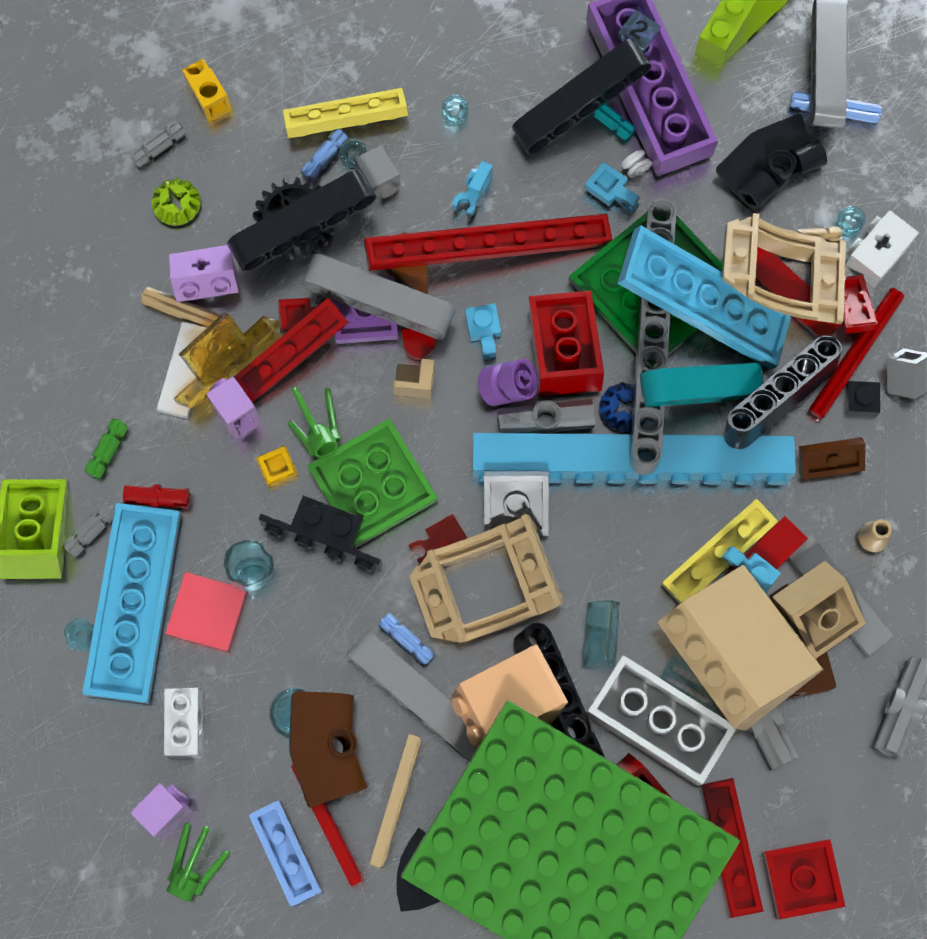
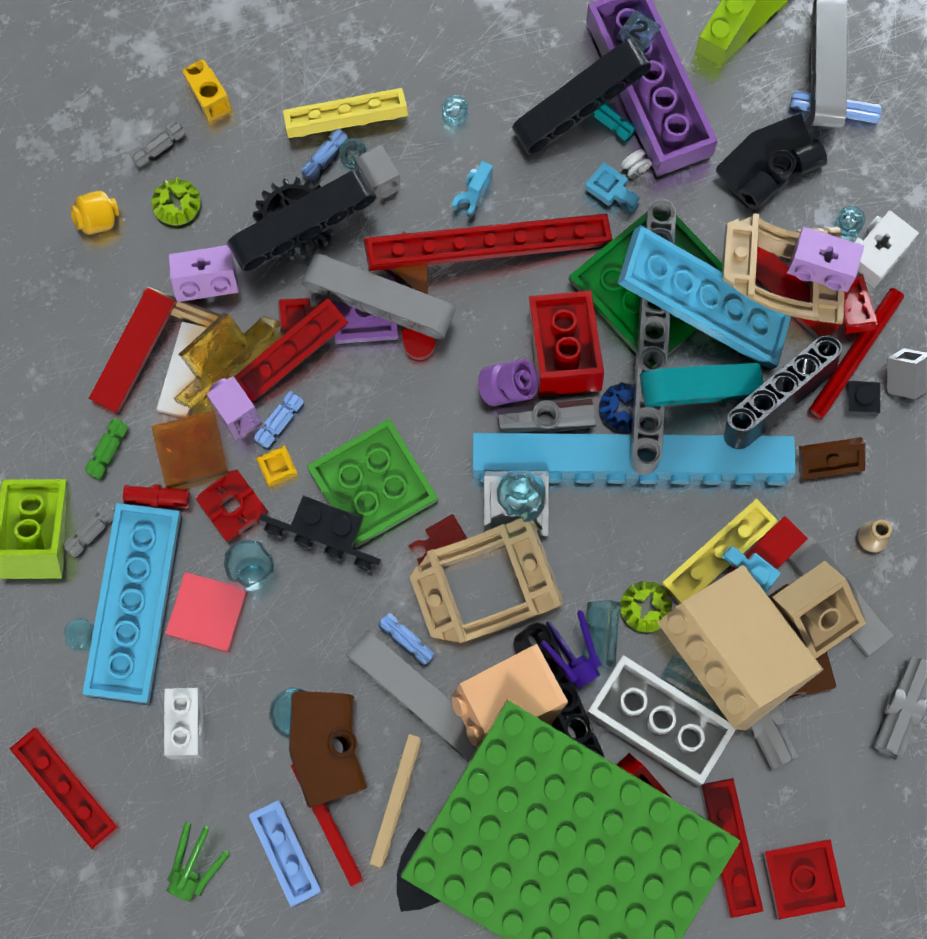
lavender brick [130,783,192,840] -> none
bright green plant [288,387,342,457] -> none
tan panel [393,359,435,399] -> none
medium azure plate [465,303,501,361] -> none
none -> red tile [9,727,119,850]
none -> yellow head [70,191,119,235]
none -> red tile [88,287,177,414]
none -> clear orange plate [151,410,229,488]
none -> red piece [195,469,268,542]
none -> light blue axle [254,391,304,448]
none -> clear light blue hair [496,470,546,522]
none -> dark purple plant [540,610,602,689]
none -> lime gear [620,580,672,633]
none -> lavender brick [787,226,864,292]

